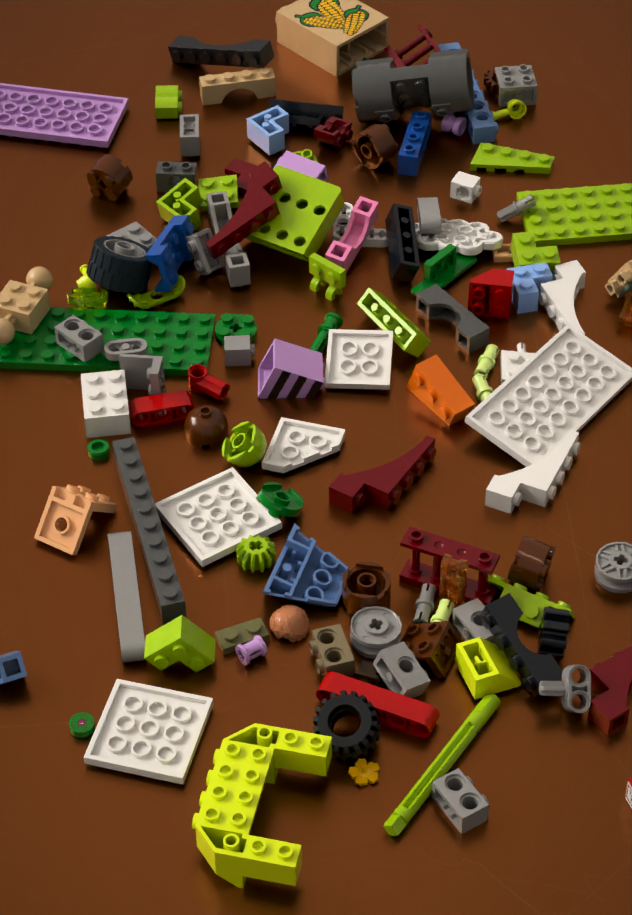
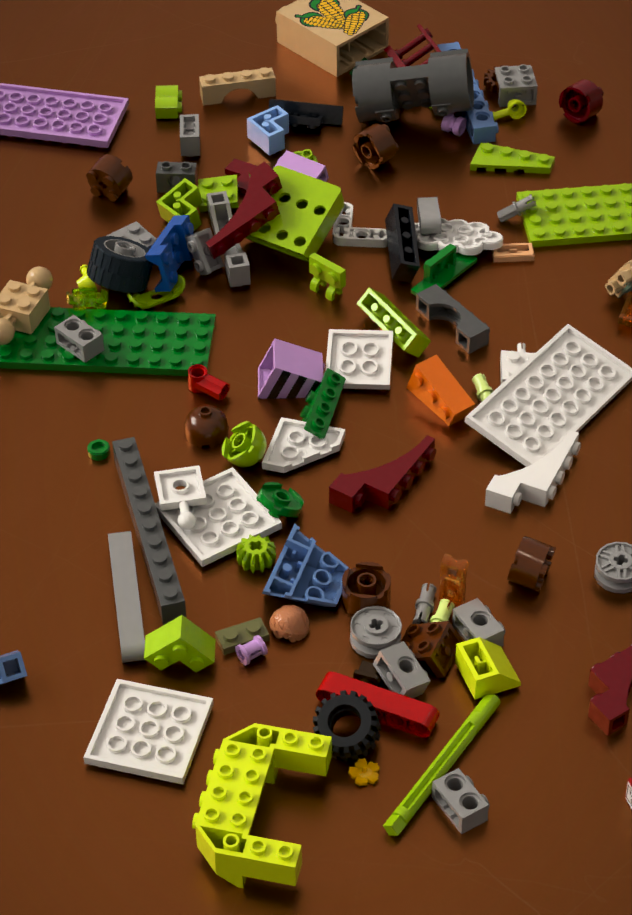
light nougat bracket [34,484,117,555] -> none
green tile [69,712,95,738] -> none
white brick [81,370,131,438] -> none
light grey plate [104,338,148,361] -> none
light grey bracket [119,354,166,396] -> none
red beam [128,390,195,427] -> none
black arch [168,36,275,68] -> none
green plate [215,313,257,346] -> none
light grey brick [224,335,255,366] -> none
dark tan brick [309,624,355,677] -> none
green pin [310,312,343,353] -> none
dark red cylinder [314,116,353,148] -> none
bright pink arch [325,196,379,273] -> none
blue brick [398,110,432,176] -> none
dark red fence [399,526,500,605] -> none
white brick [450,171,482,204] -> none
red slope [468,268,514,319] -> none
yellowish green pin [474,344,499,378] -> none
black arch [480,593,562,697] -> none
lime bracket [488,574,576,630] -> none
light blue brick [507,262,553,314] -> none
lime brick [510,231,561,275] -> none
white arch [538,260,586,335] -> none
black gear [538,607,570,659] -> none
light grey beam [539,664,591,713] -> none
none -> white plate [154,465,207,530]
none -> green bracket [300,368,346,439]
none -> dark red brick [559,79,604,123]

